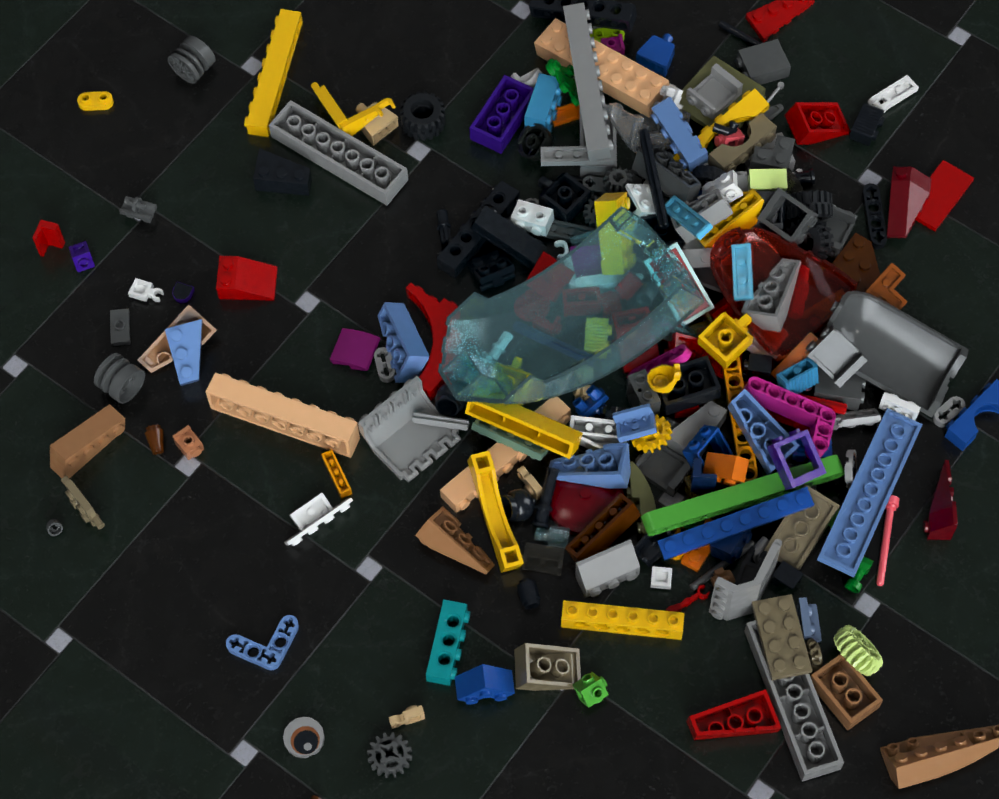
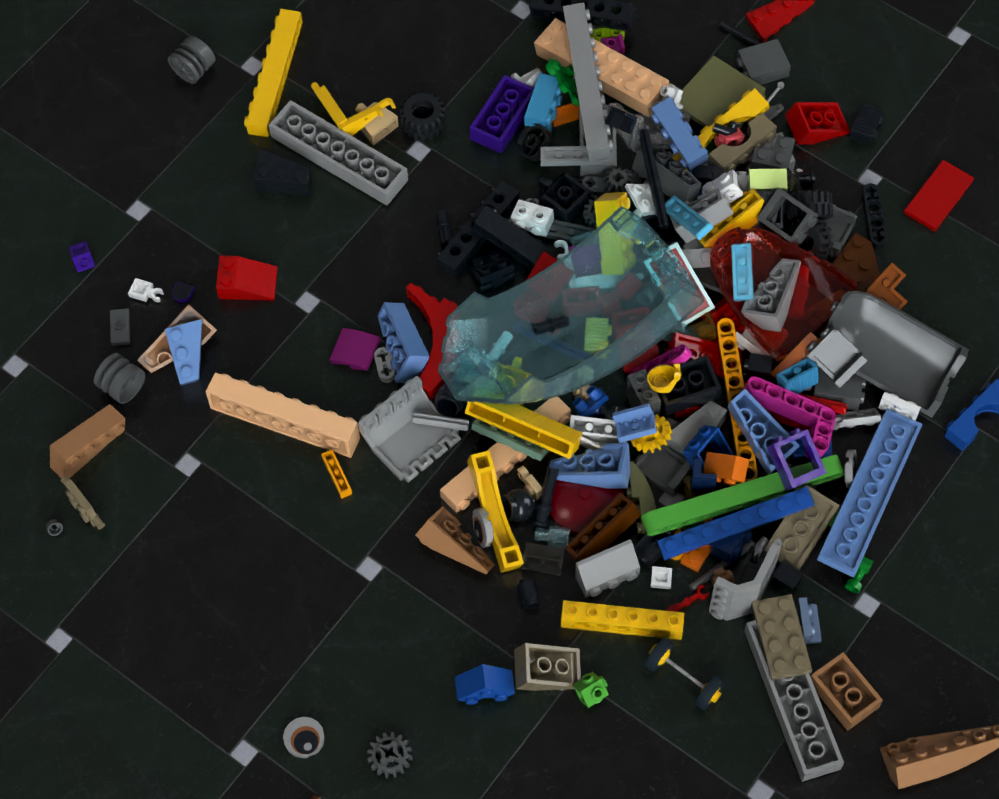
red panel [33,220,65,257] -> none
yellow plate [77,91,114,111] -> none
dark grey hips [119,196,157,223] -> none
reddish brown cone [144,425,164,455] -> none
nougat brick [173,425,204,460] -> none
medium blue beam [226,615,299,670] -> none
white bracket [284,493,353,546] -> none
tan plate [389,705,425,729] -> none
teal brick [426,599,470,686] -> none
blue torso [636,33,675,77] -> none
light grey panel [686,63,743,120] -> none
red wedge [686,689,782,740] -> none
yellow hinge [698,312,753,369] -> none
dark tan gear [806,638,823,672] -> none
yellowish green gear [833,625,883,676] -> none
white plate [868,75,919,113] -> none
coral piece [876,495,900,586] -> none
dark red wedge [887,166,932,238] -> none
dark red wedge [923,460,958,540] -> none
light grey beam [933,396,965,427] -> none
none -> light grey tile [472,508,494,548]
none -> black axle [532,315,570,336]
none -> black panel [605,106,638,134]
none -> black axle [645,637,725,710]

